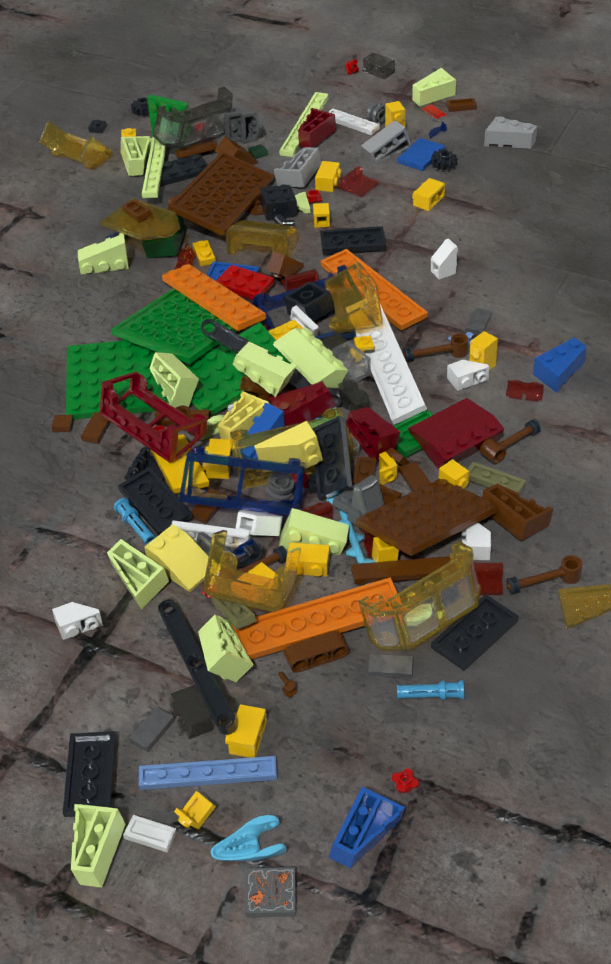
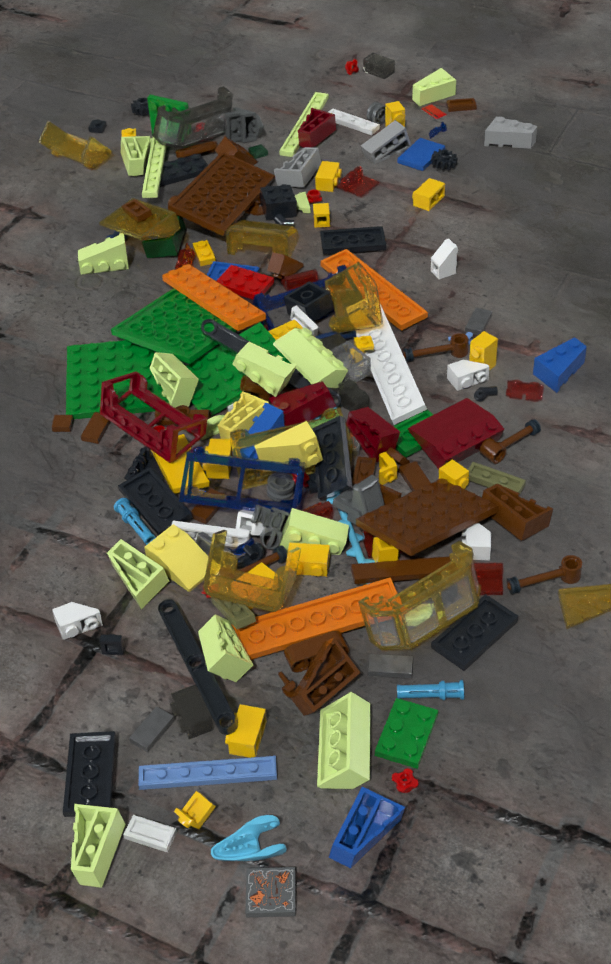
none -> black plate [100,634,125,655]
none -> dark grey piece [251,505,289,549]
none -> reddish brown wedge [291,638,360,716]
none -> yellowish green slope [317,692,370,789]
none -> green plate [375,698,438,769]
none -> black arm [474,386,498,401]

